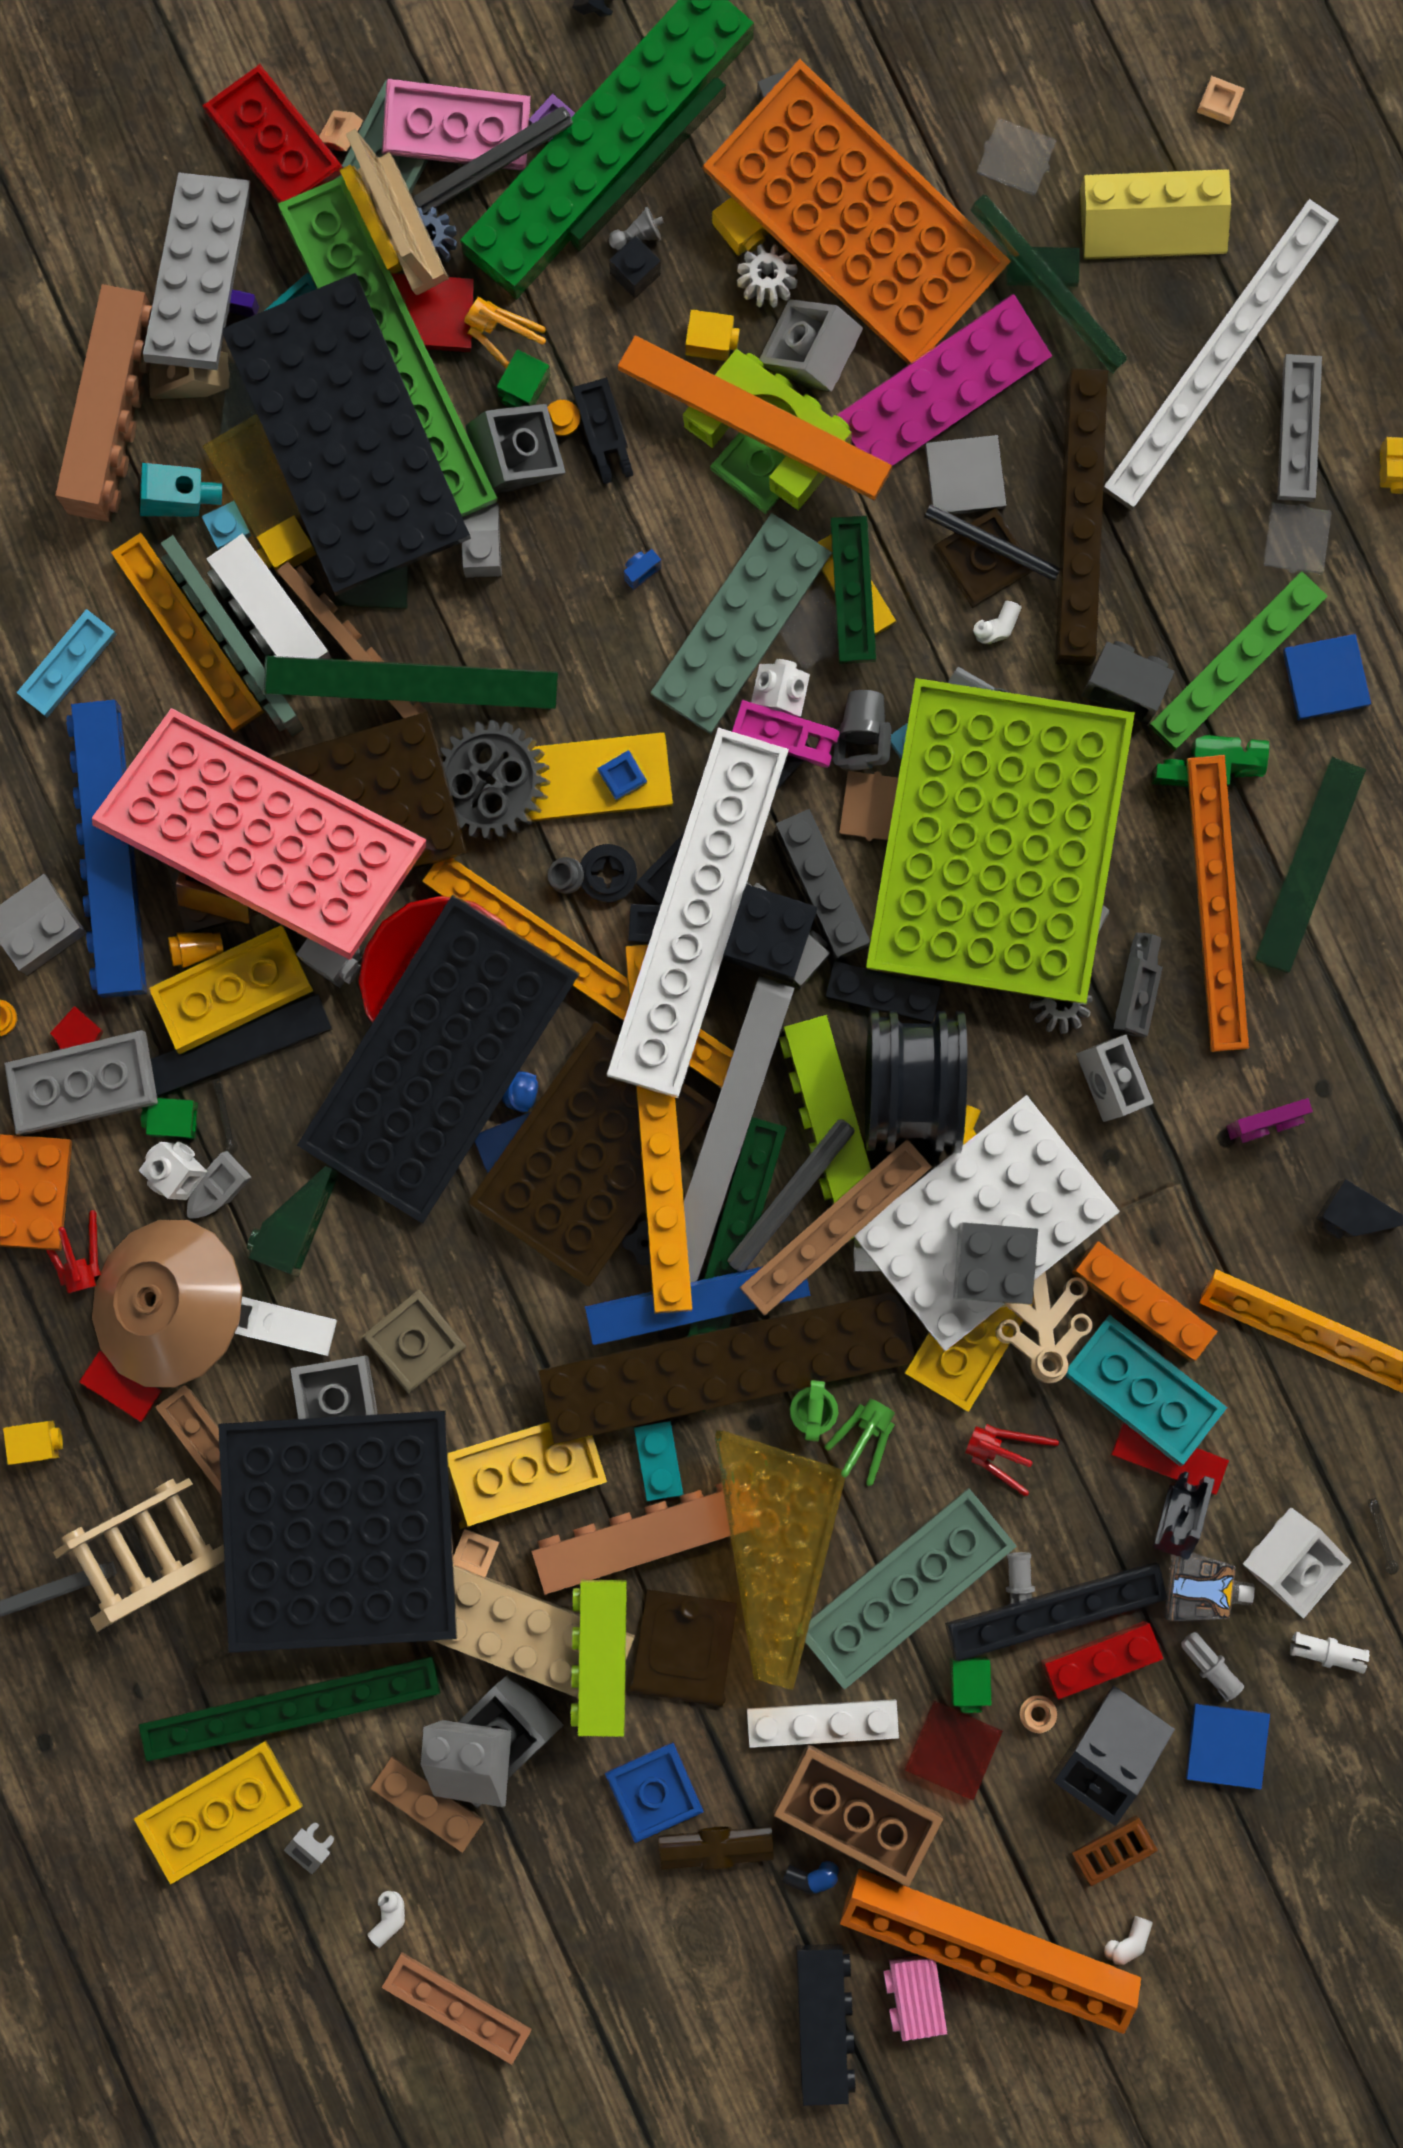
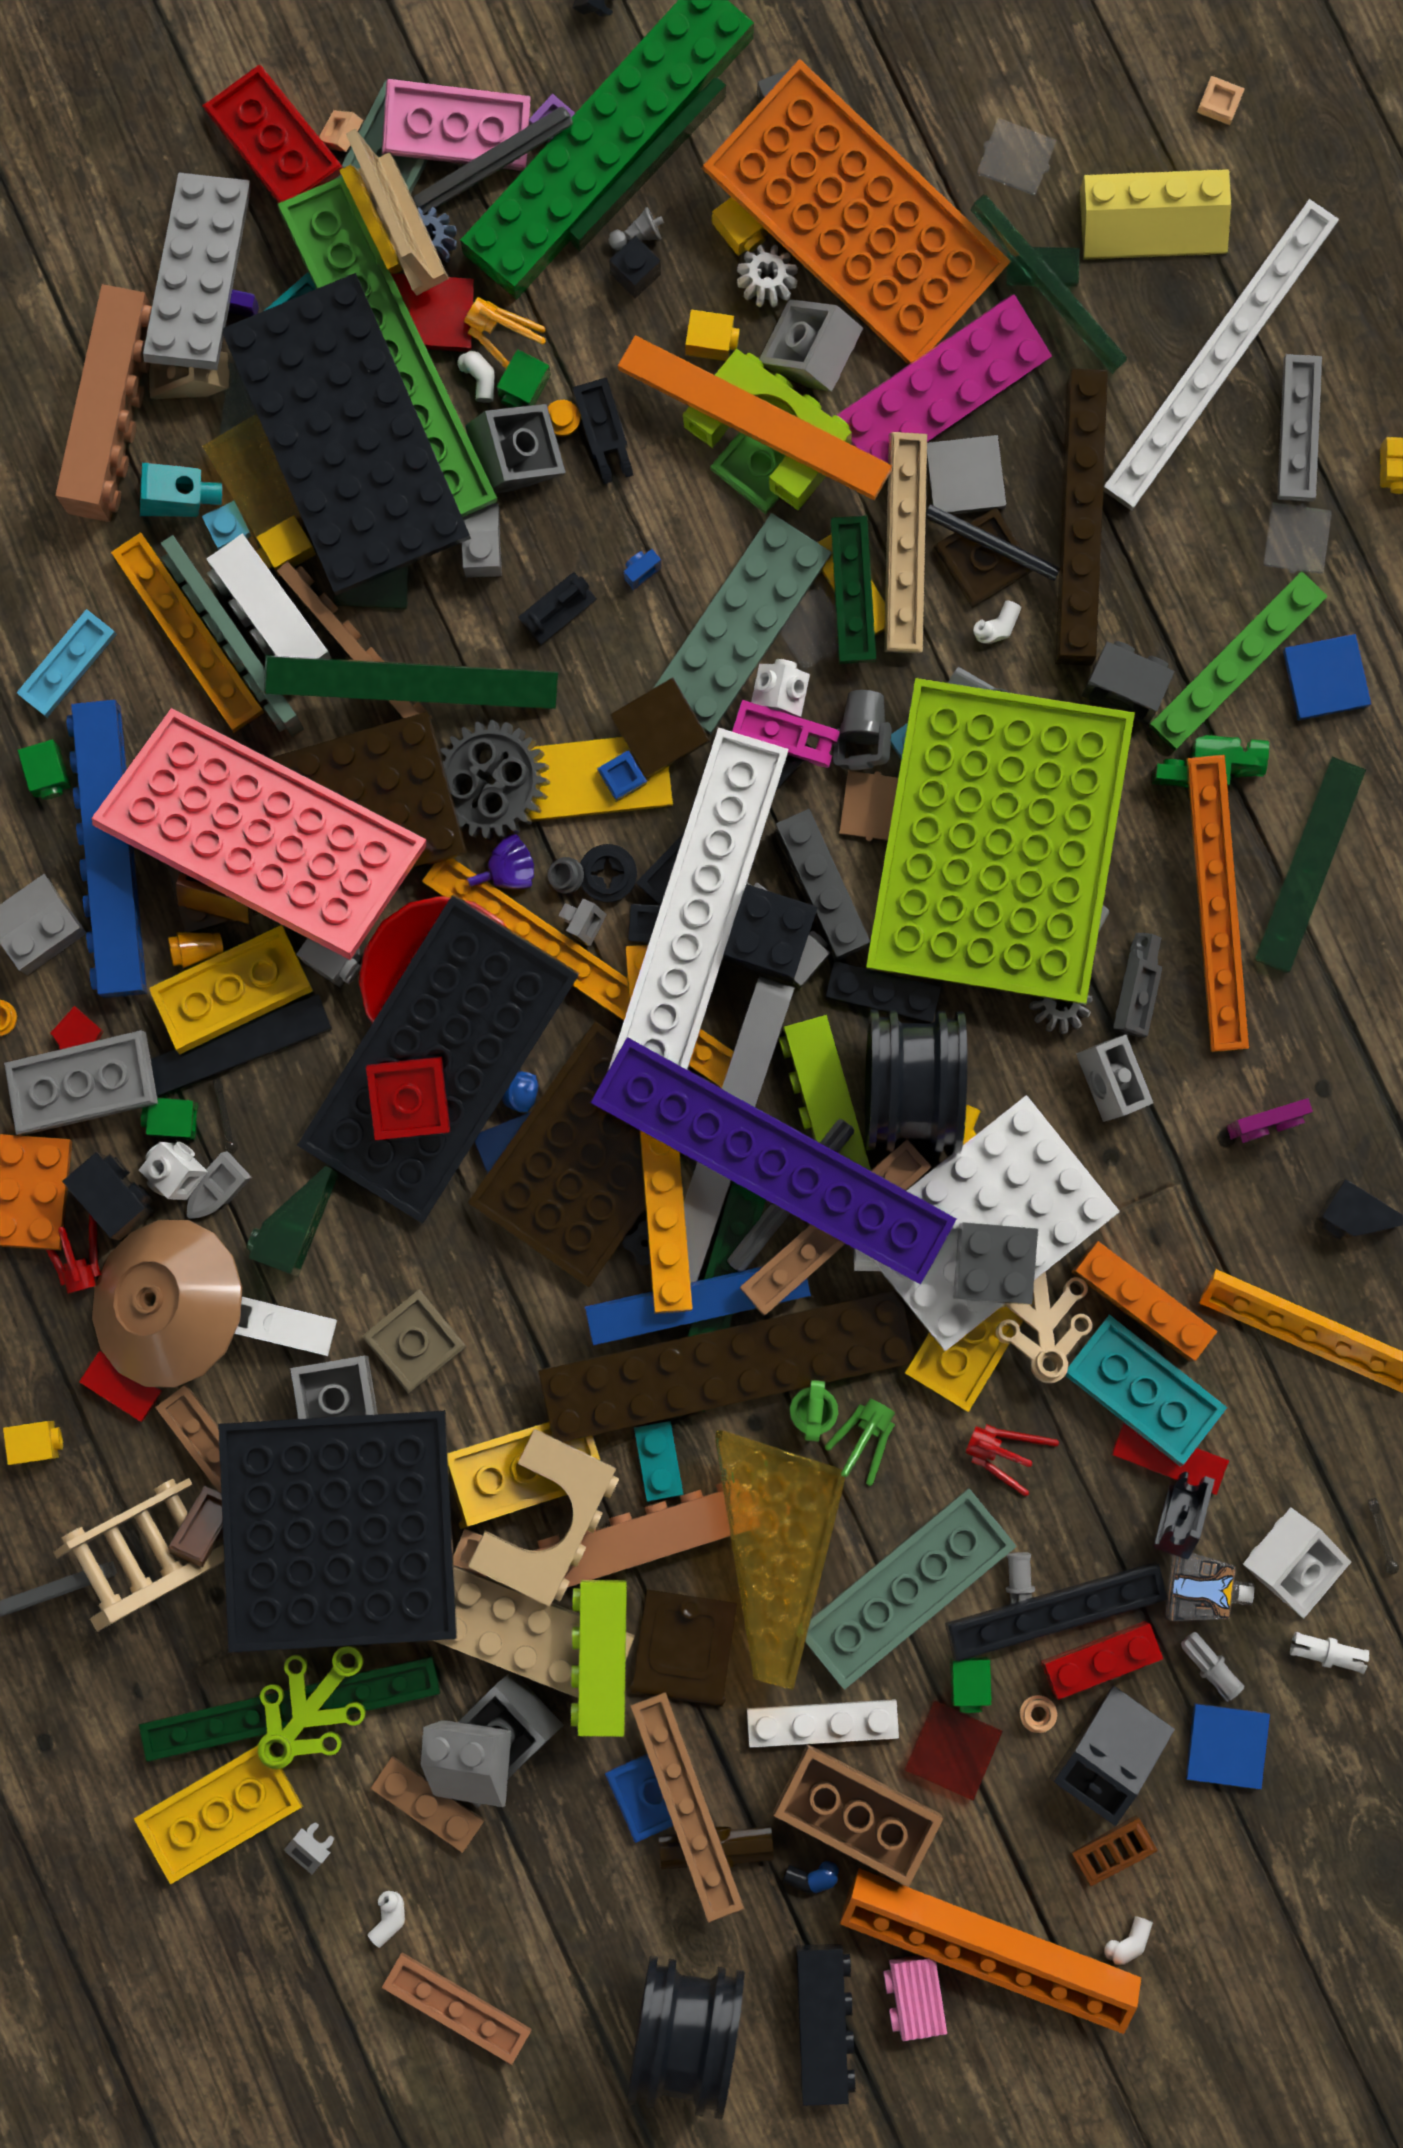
none -> green brick [17,739,71,800]
none -> black brick [62,1152,156,1241]
none -> reddish brown tile [168,1486,223,1568]
none -> lime plant [258,1645,366,1769]
none -> red plate [366,1057,450,1140]
none -> white arm [458,351,495,403]
none -> dark purple piece [467,834,535,890]
none -> tan arch [468,1429,619,1606]
none -> black hinge [518,572,597,645]
none -> light grey tile [558,899,607,947]
none -> dark purple plate [591,1037,957,1285]
none -> dark brown tile [610,677,711,779]
none -> black wheel [627,1956,745,2120]
none -> medium nougat plate [631,1692,745,1923]
none -> tan tile [884,432,927,653]

